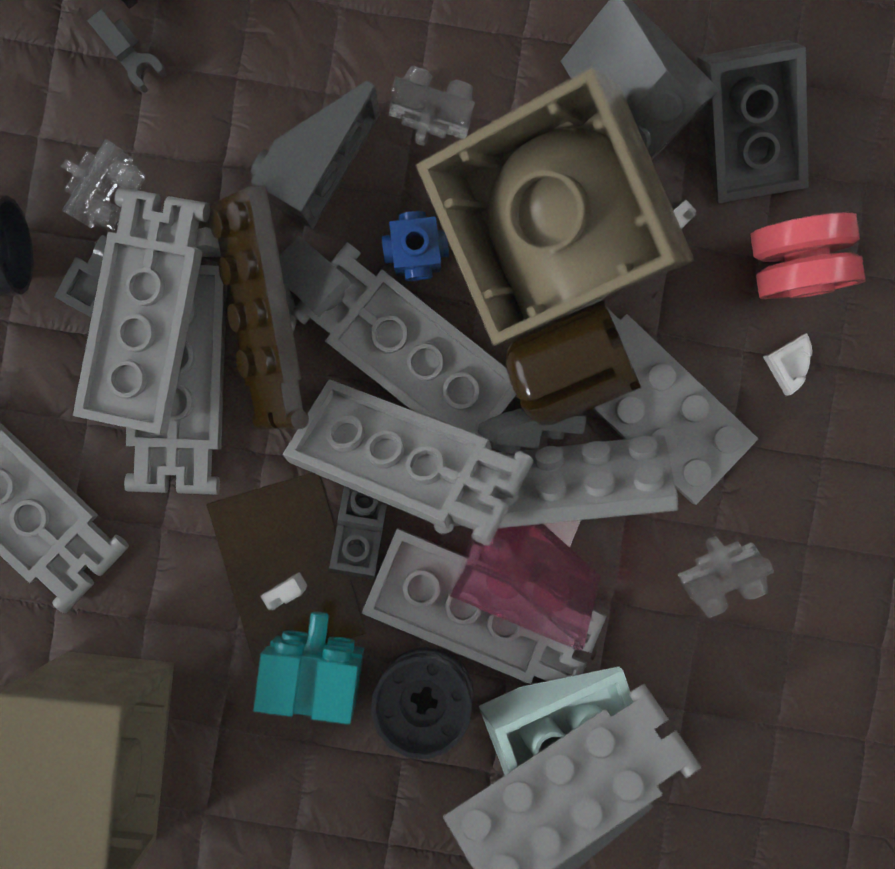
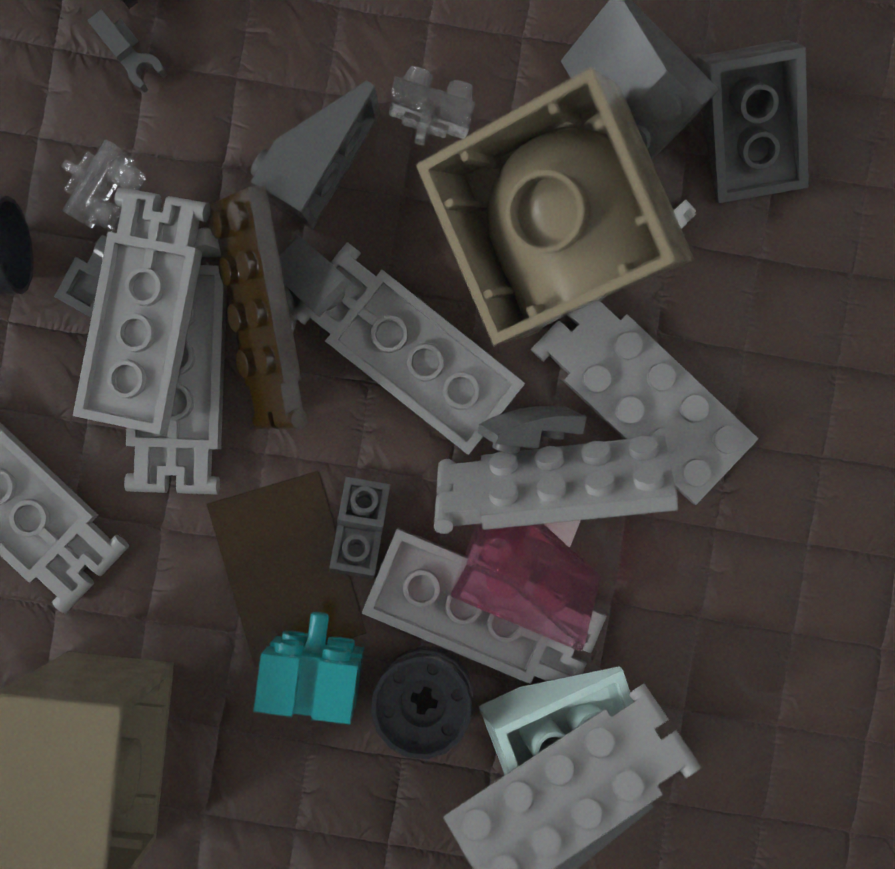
white tile [260,572,307,610] -> none
light grey hinge [283,379,533,545] -> none
blue brick [382,211,449,281] -> none
dark brown cylinder [506,300,641,425] -> none
clear hips [678,536,774,618] -> none
coral wheel [750,212,866,299] -> none
white tile [763,333,813,396] -> none

